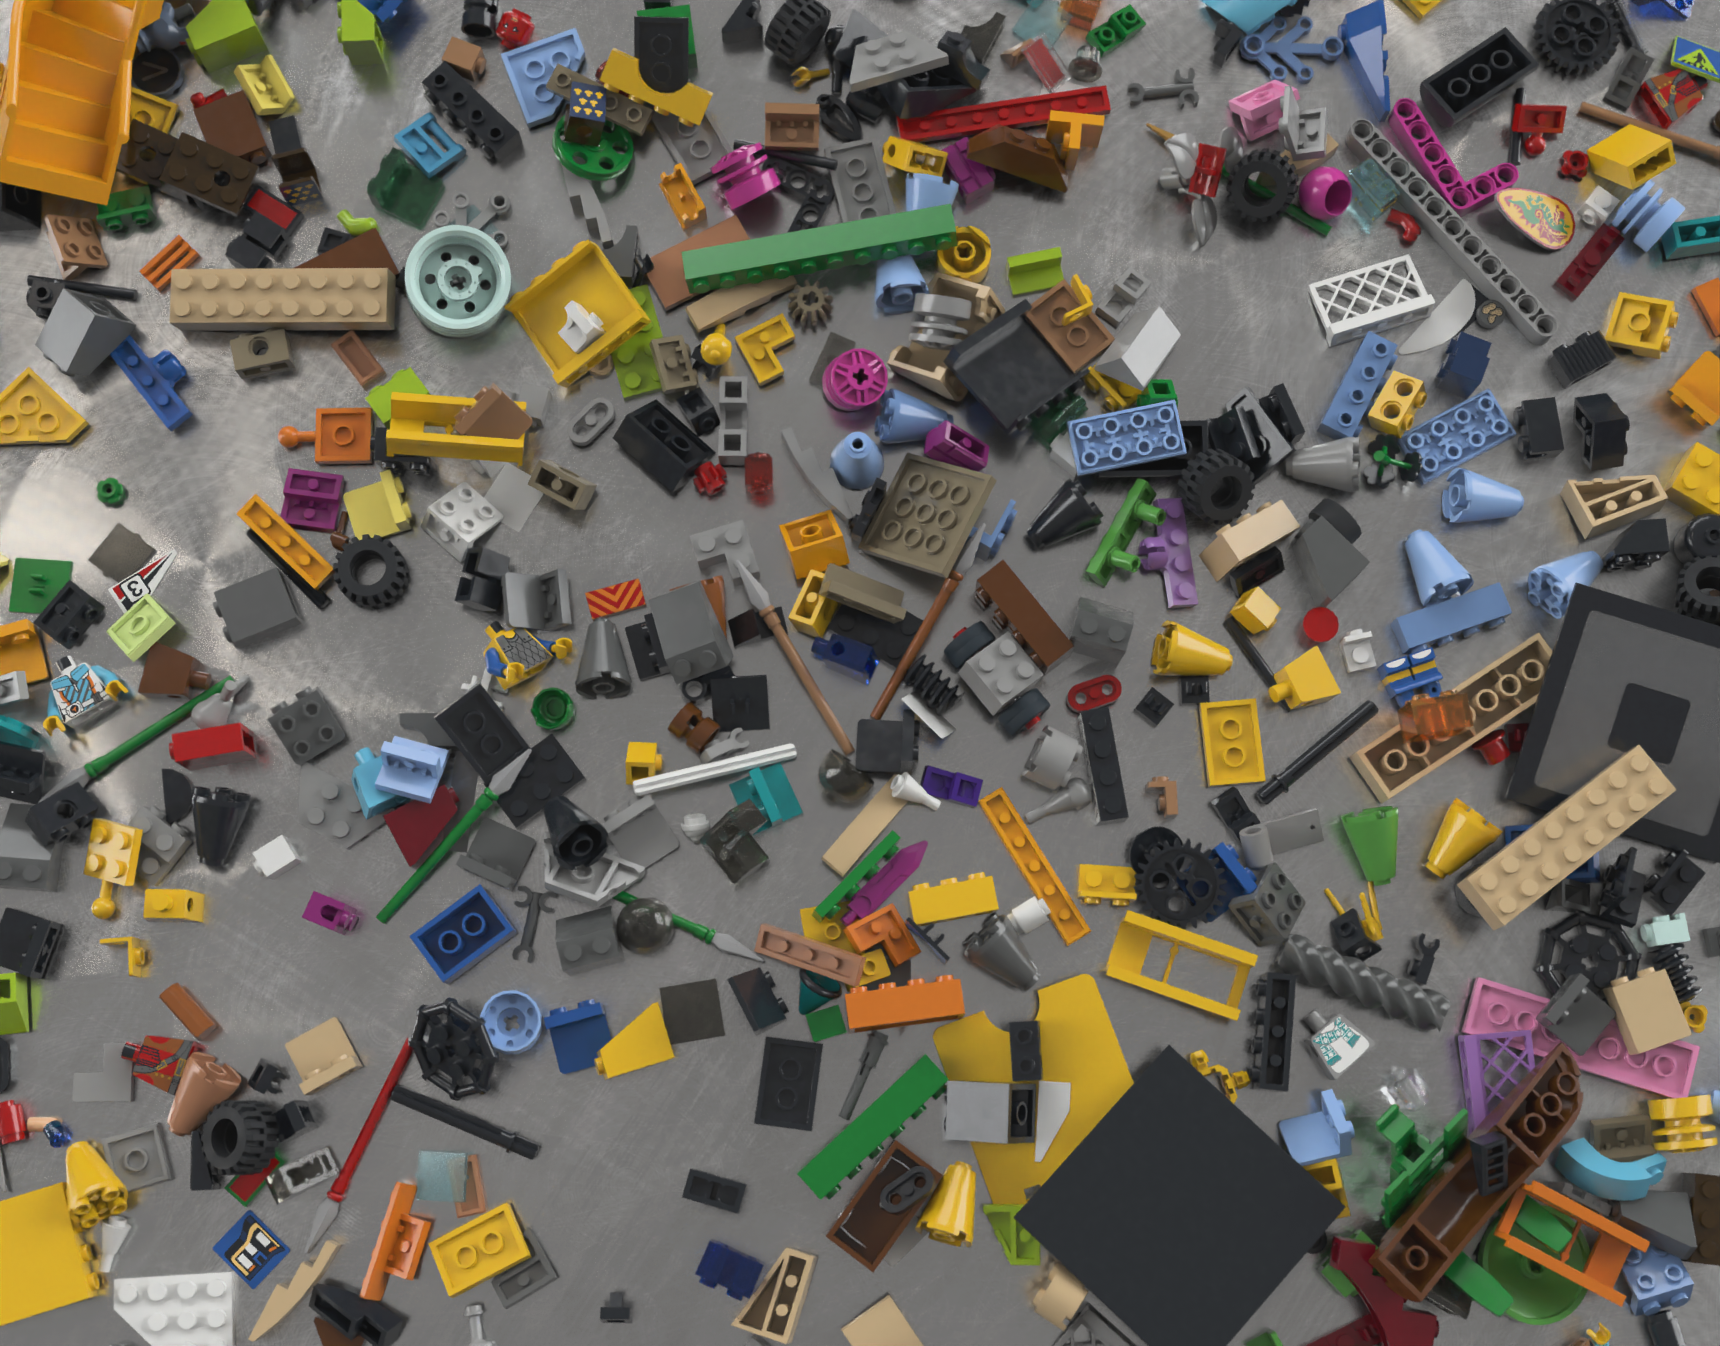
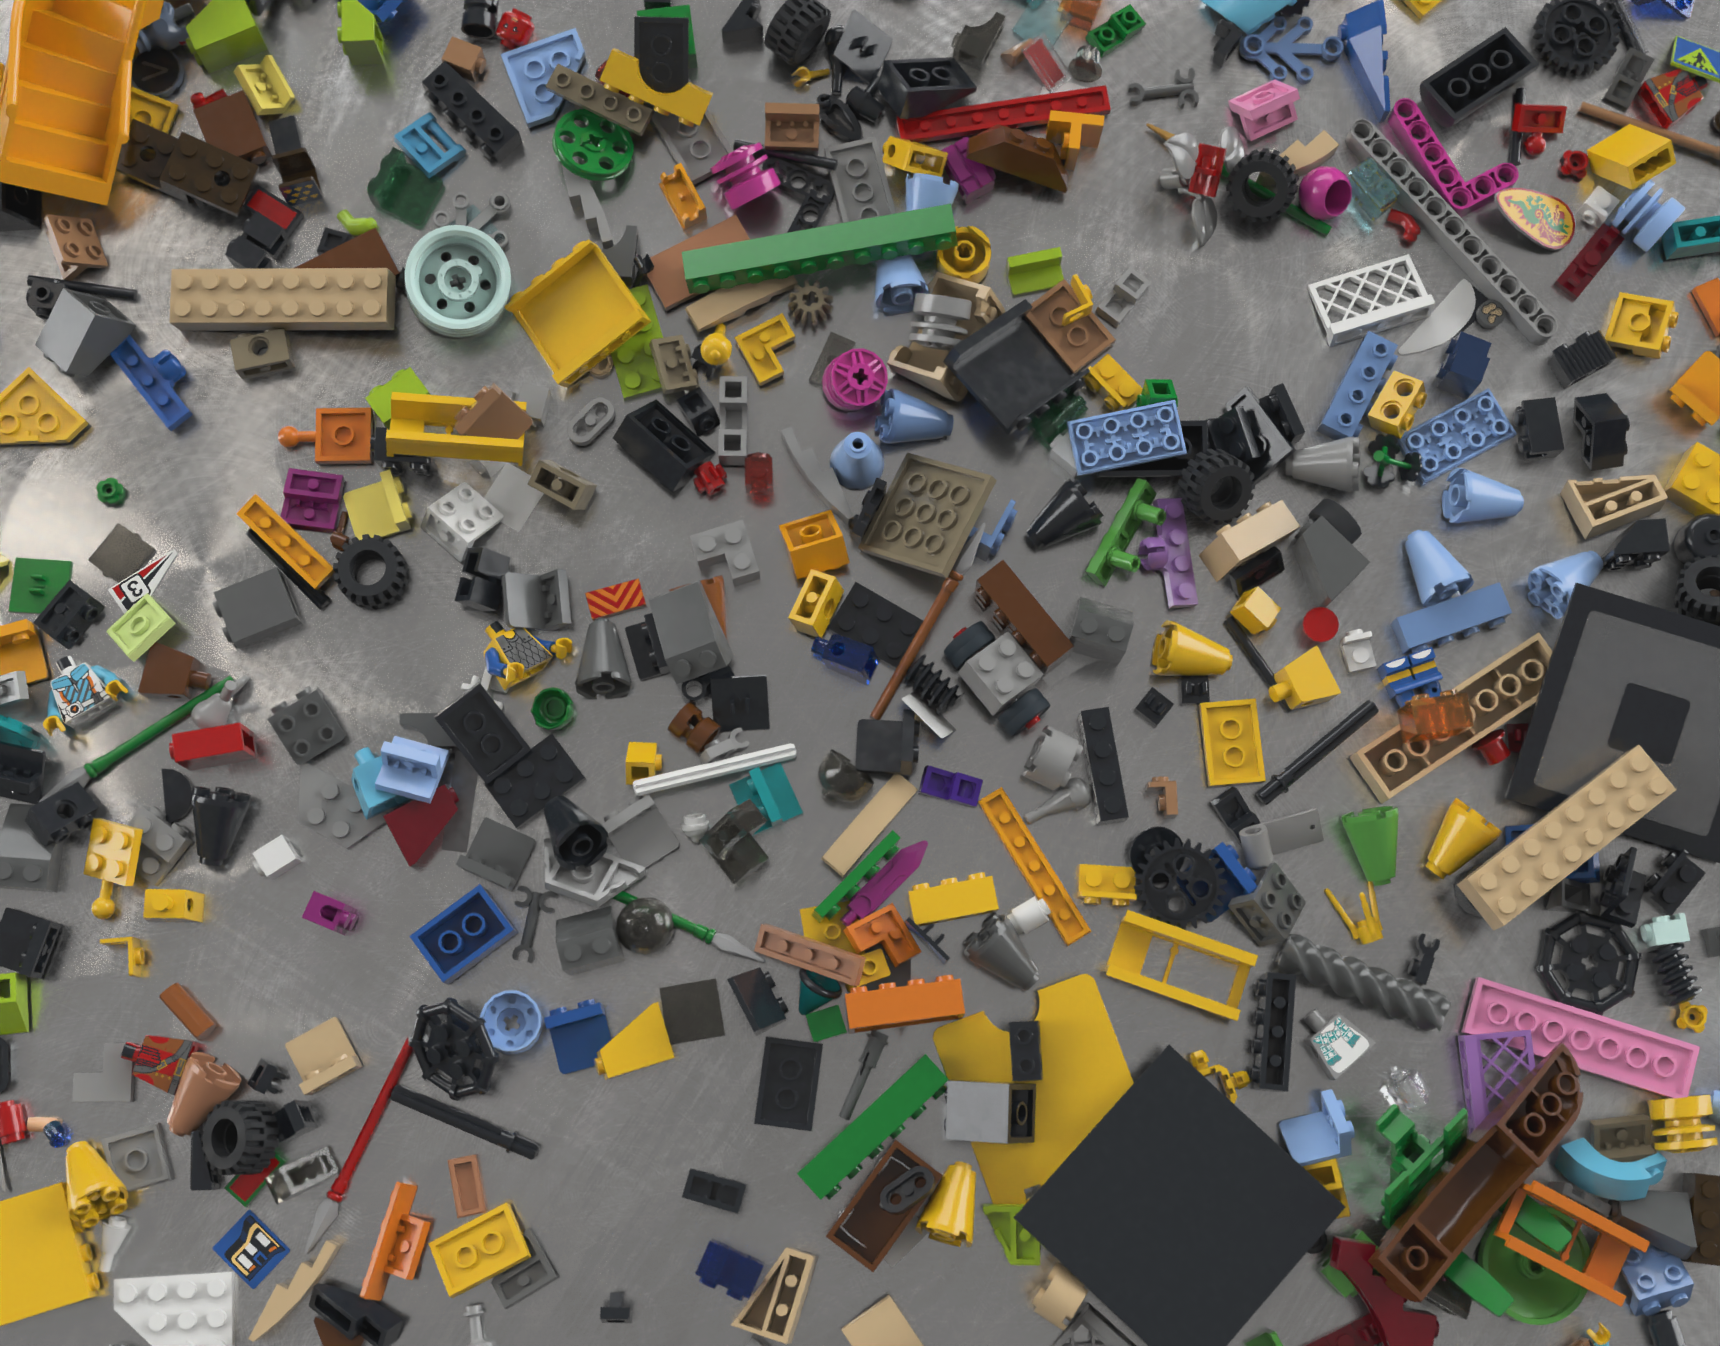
green bracket [96,185,157,231] -> none
orange tile [139,235,200,292] -> none
nougat tile [331,330,385,389] -> none
green piece [376,749,532,924] -> none
clear light blue piece [415,1150,469,1202] -> none
white brick [558,300,606,354] -> none
piece [564,81,606,147] -> none
black slope [728,606,788,648] -> none
medium nougat piece [736,560,855,755] -> none
dark tan panel [818,563,907,624] -> none
light grey wing [849,31,949,93] -> none
white cone [890,772,941,811] -> none
magenta brick [924,420,990,472] -> none
black arch [932,31,990,90] -> none
white sticker [1035,1081,1071,1162] -> none
red plate [1067,675,1122,713] -> none
slope [1094,306,1181,391] -> none
light grey bracket [1278,86,1328,161] -> none
black bracket [1331,908,1382,962] -> none
black slope [1469,1131,1508,1197] -> none
dark grey bracket [1535,973,1616,1056] -> none
tan brick [1603,966,1692,1055] -> none

